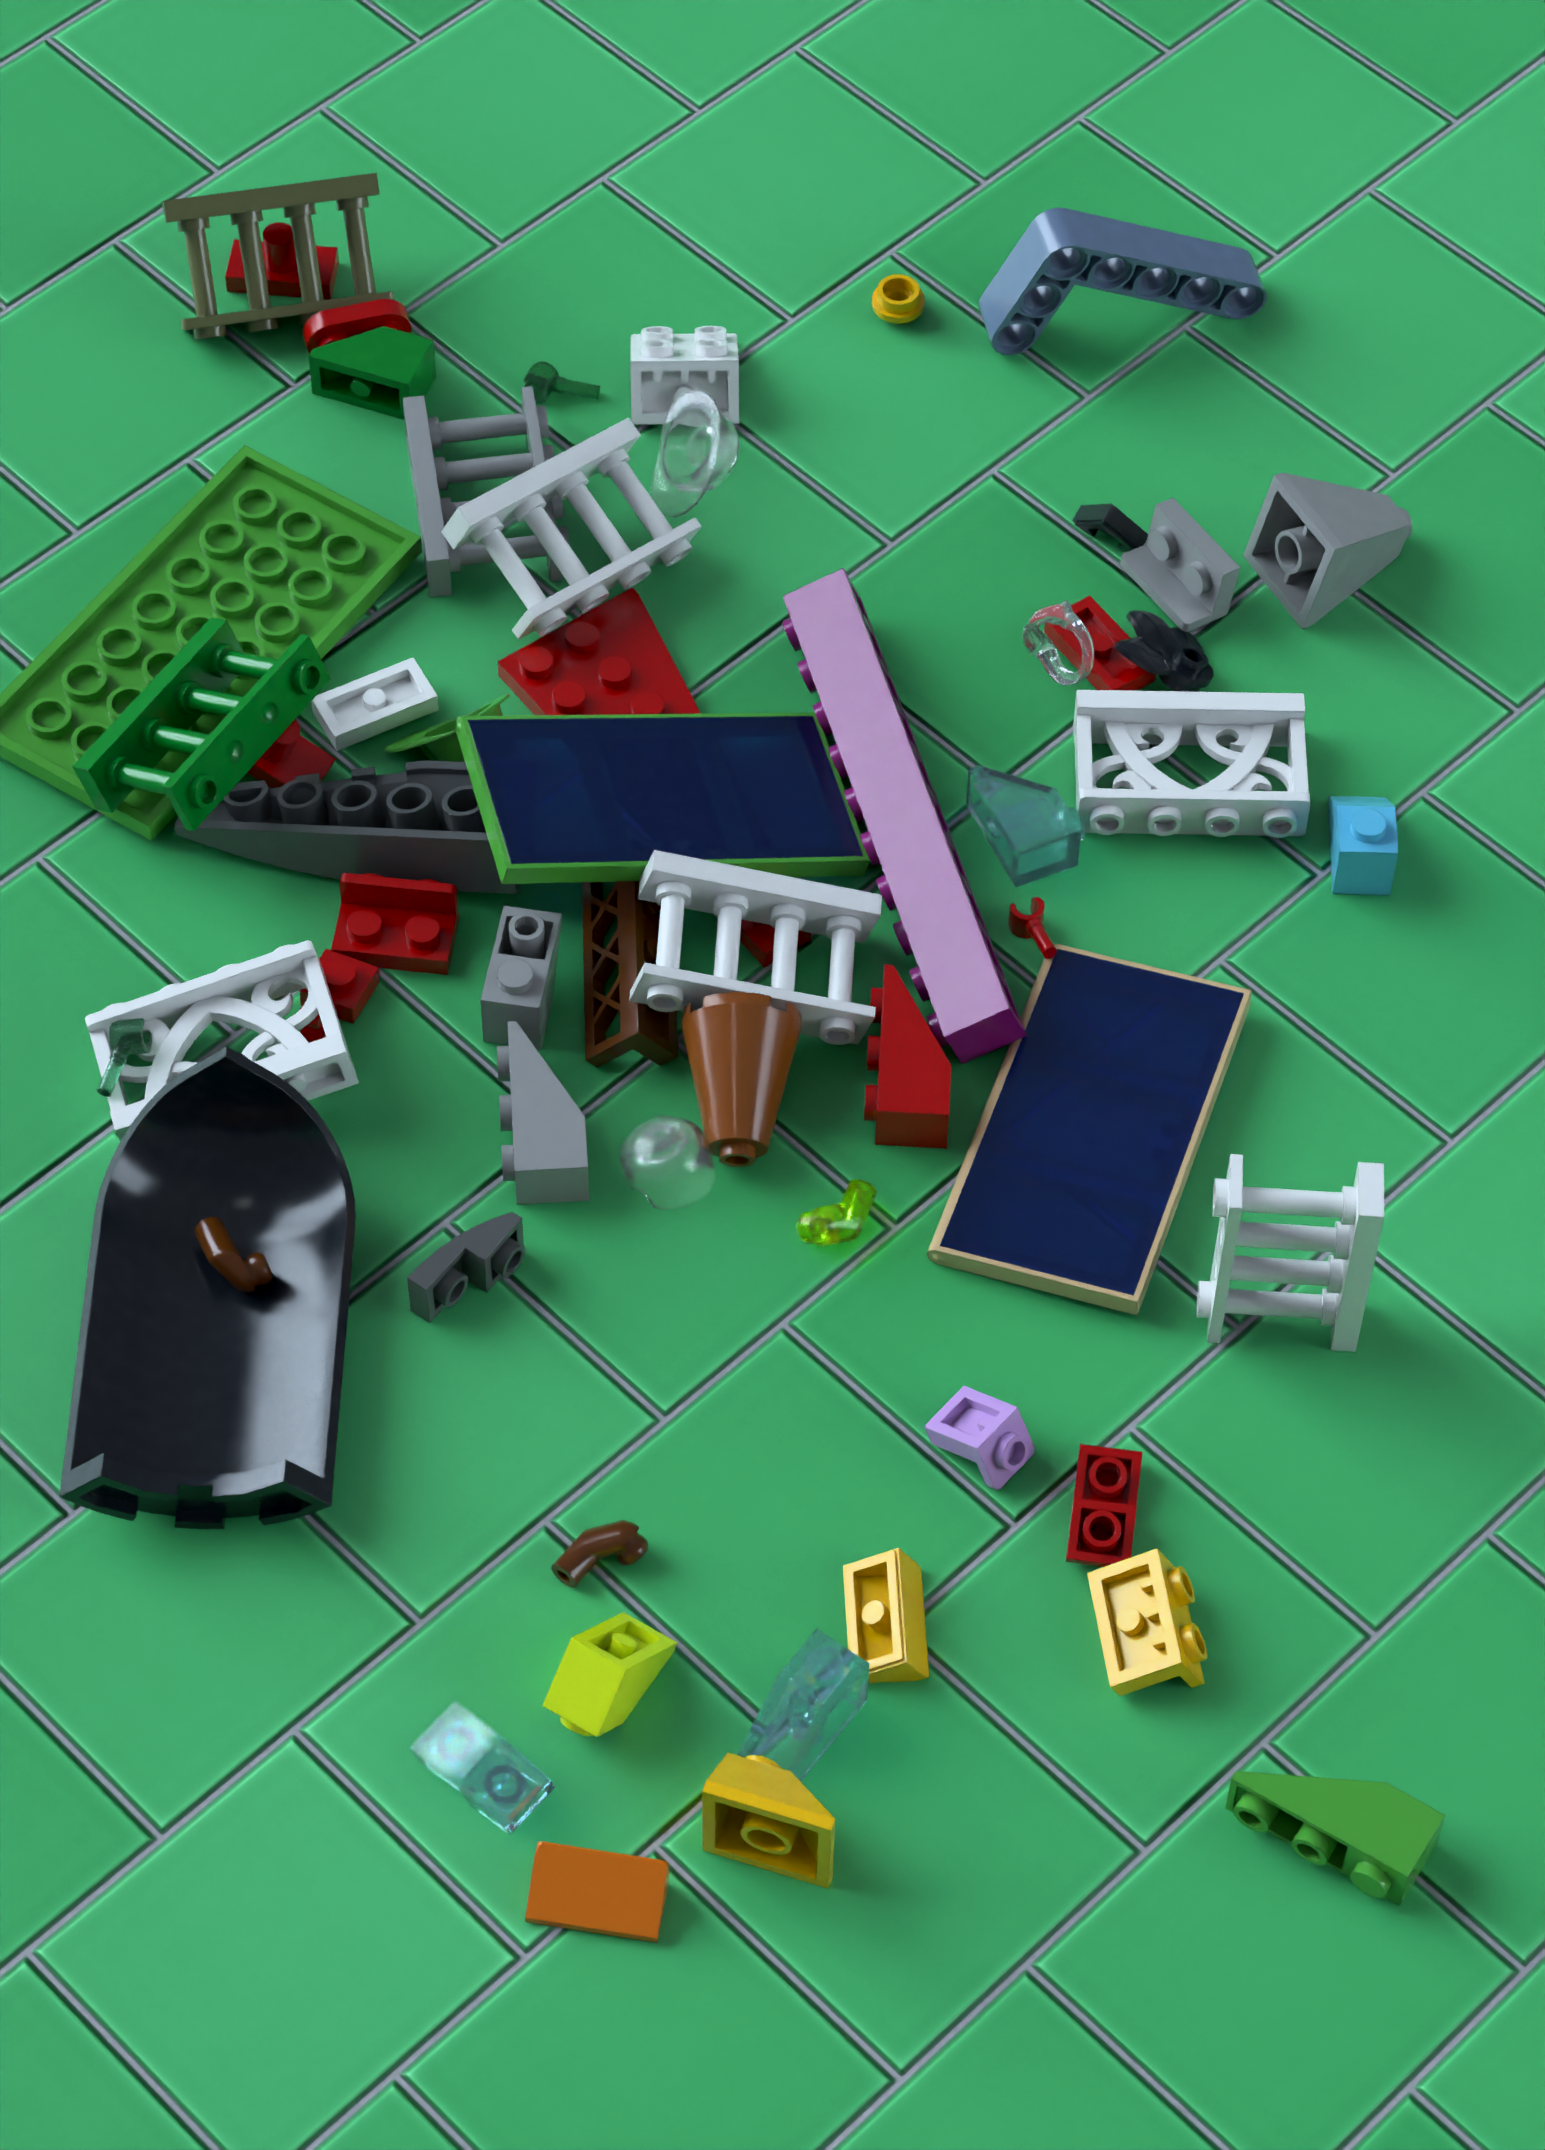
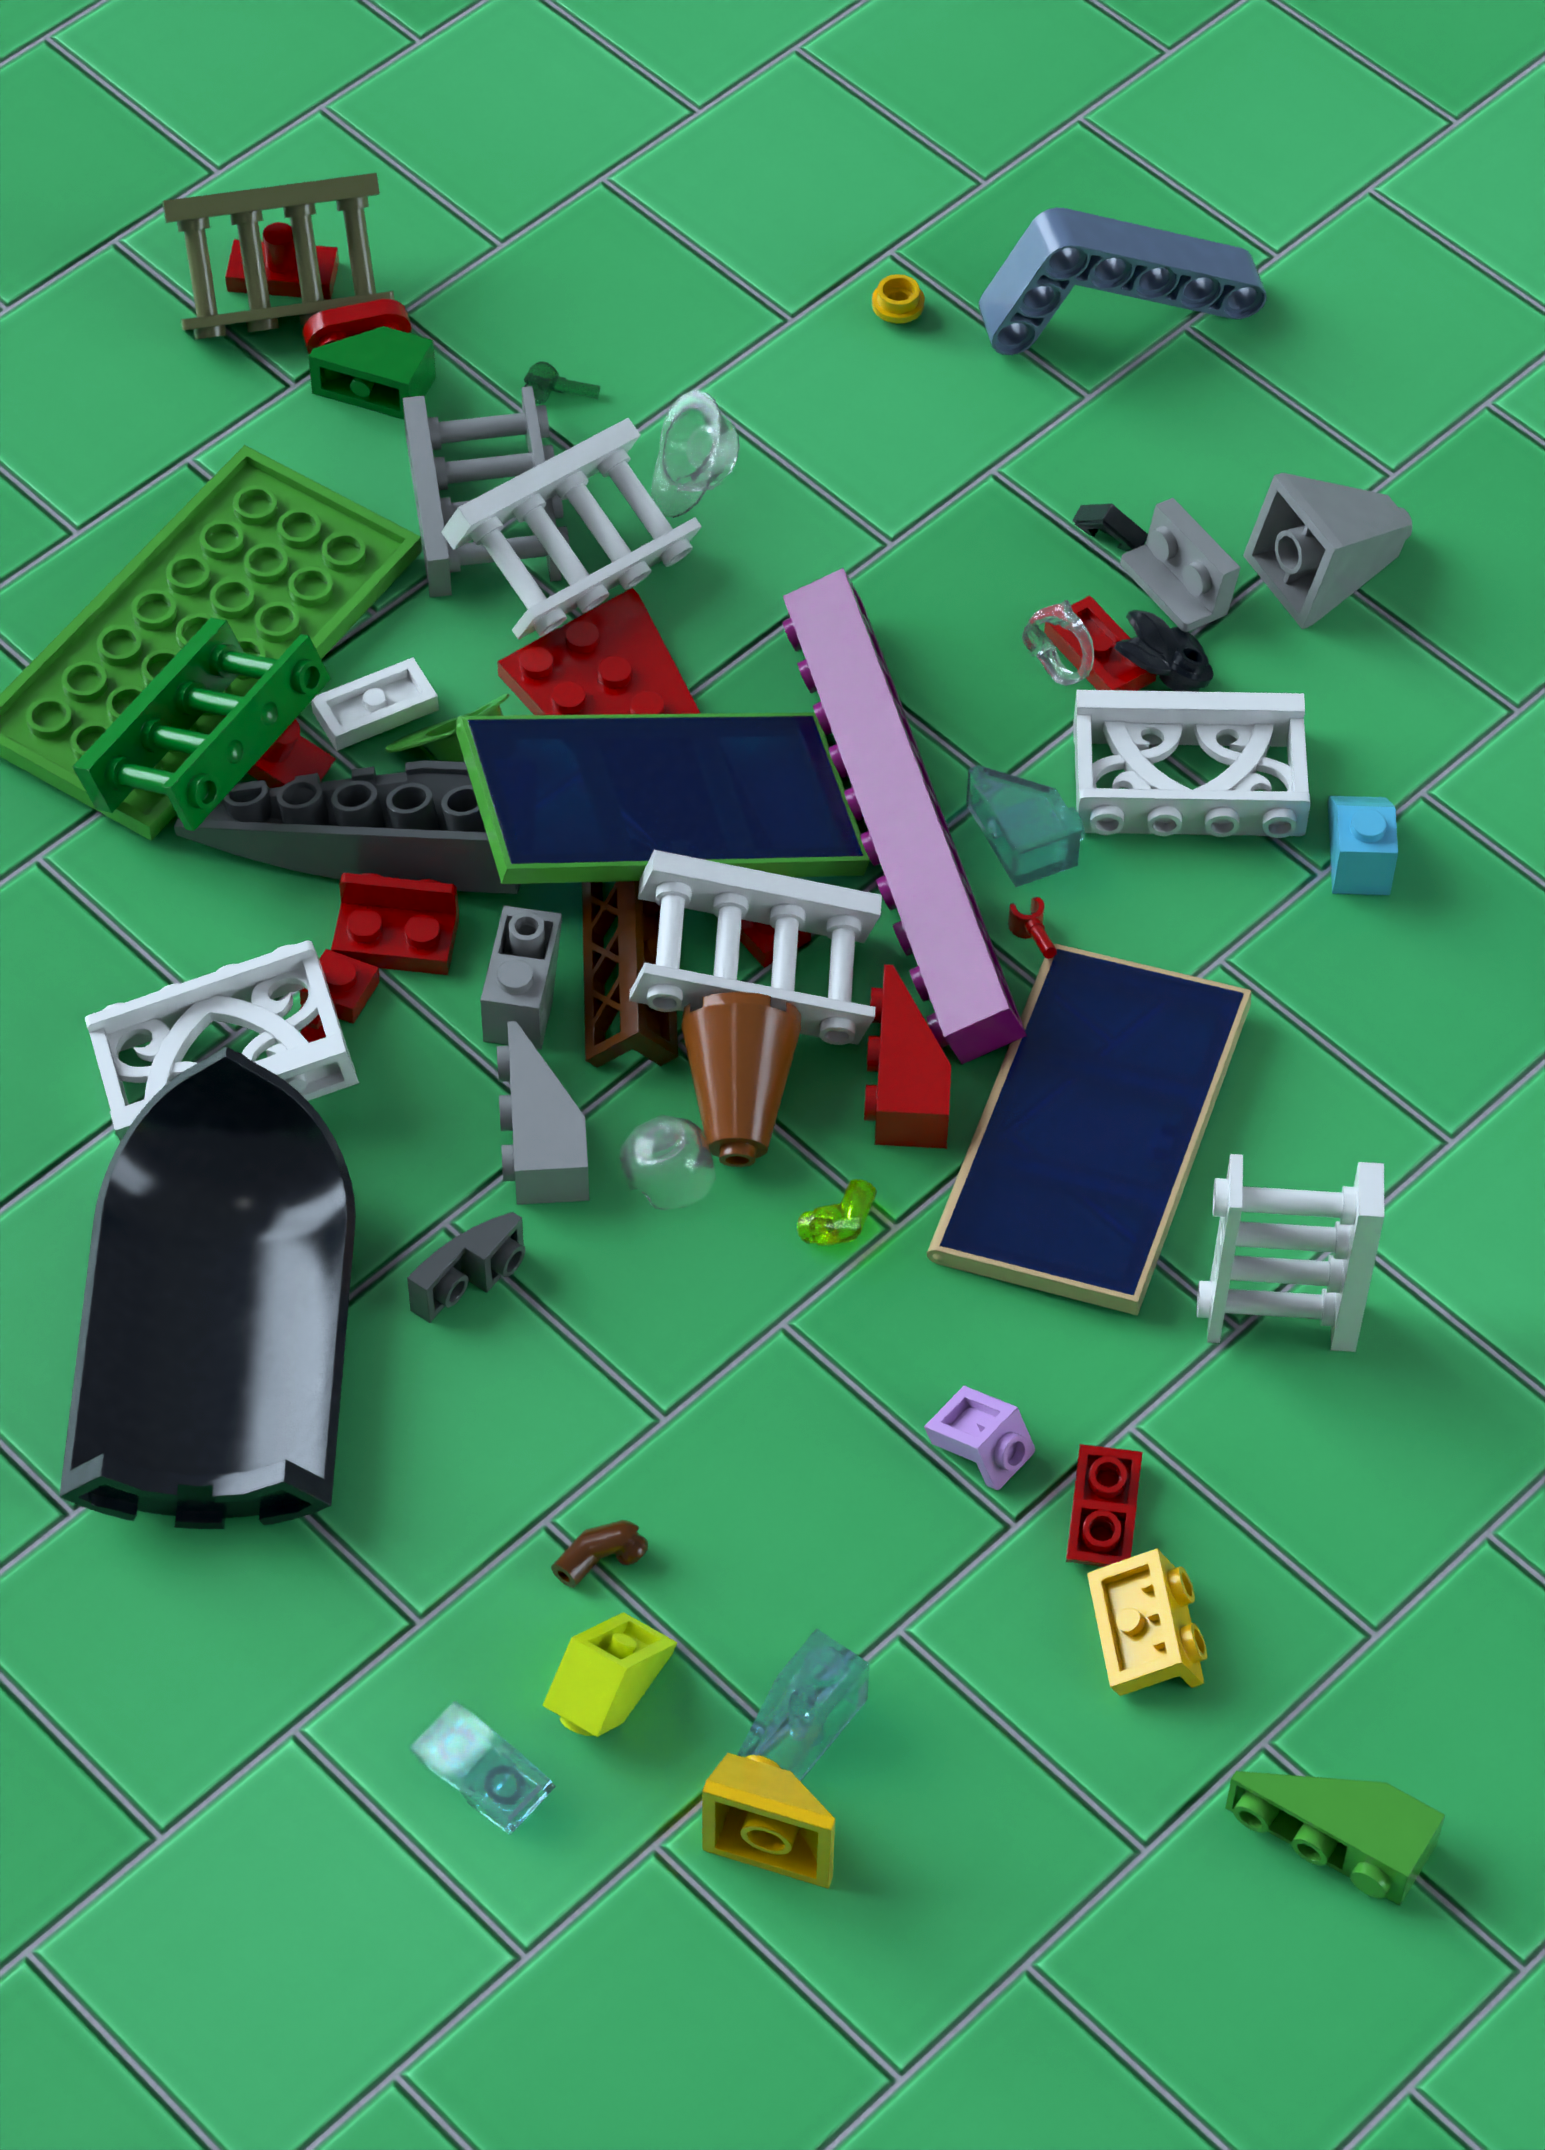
clear green hand [97,1018,152,1097] -> none
reddish brown arm [195,1217,273,1293] -> none
orange slope [525,1841,669,1943] -> none
white bracket [630,326,739,425] -> none
yellow slope [843,1548,929,1683] -> none

